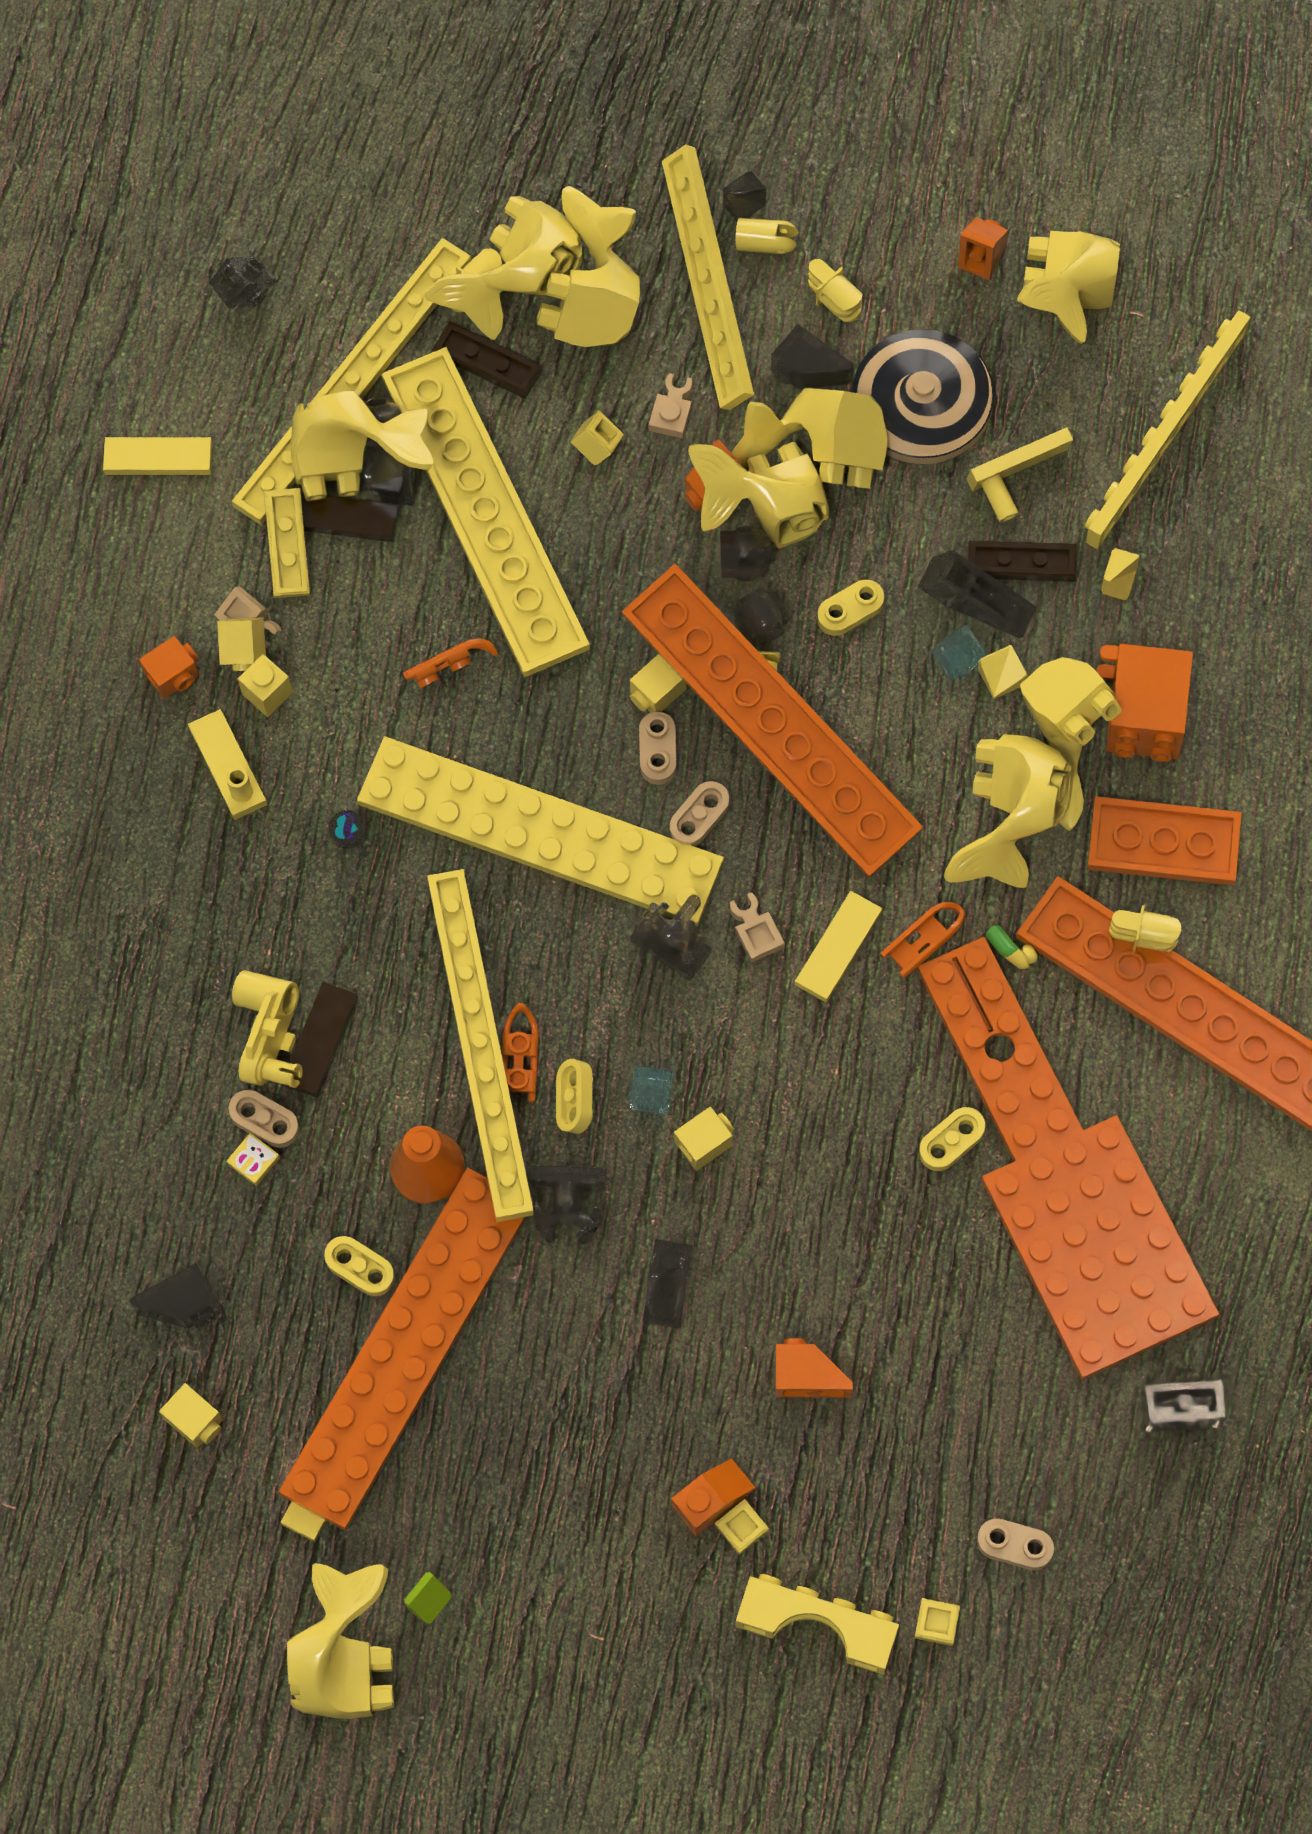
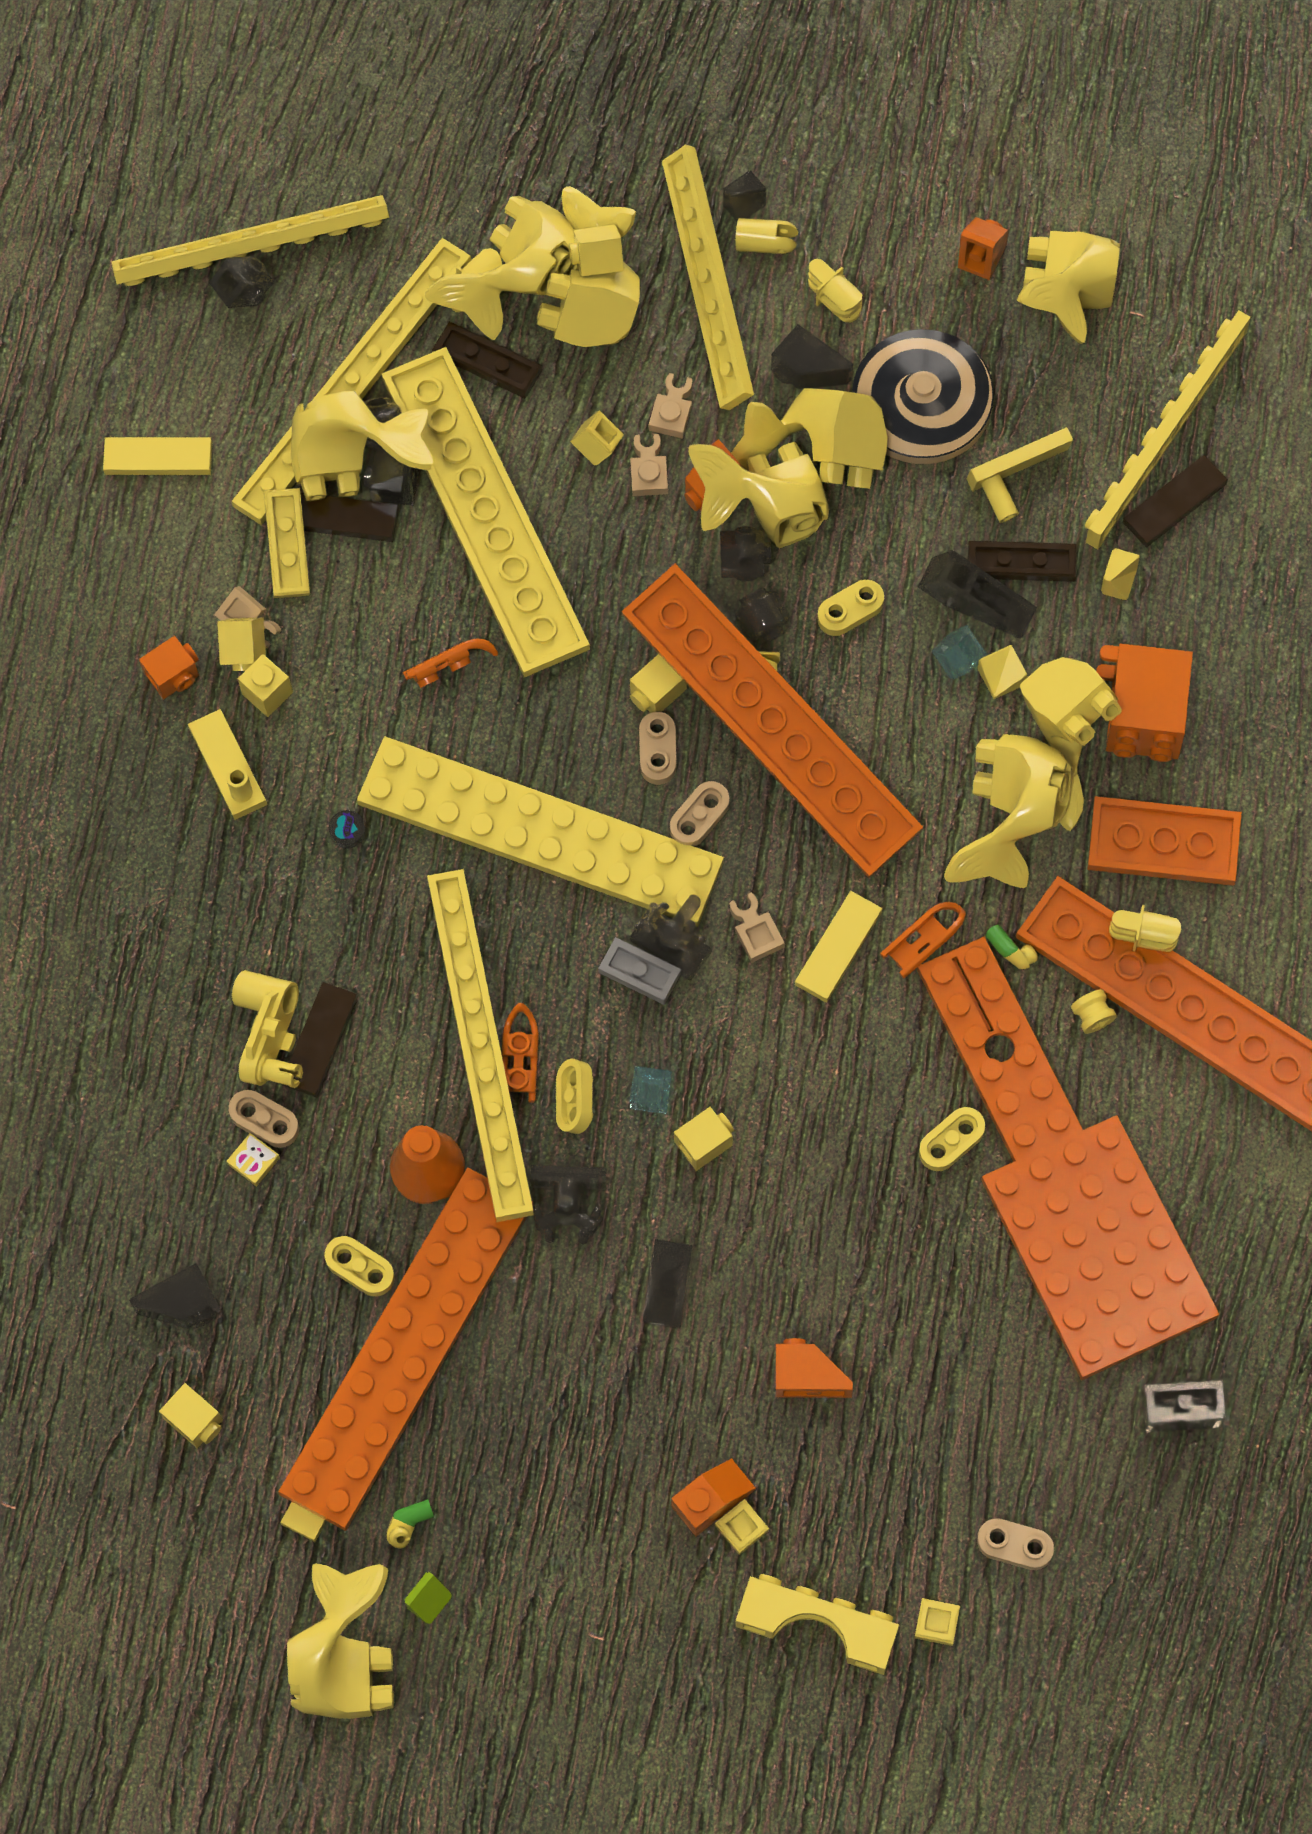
none -> light yellow plate [111,195,389,286]
none -> arm [386,1499,434,1549]
none -> light yellow brick [569,224,624,277]
none -> light grey plate [598,937,681,1005]
none -> tan plate [630,434,668,496]
none -> light yellow wheel [1071,989,1117,1034]
none -> dark brown tile [1123,455,1228,548]

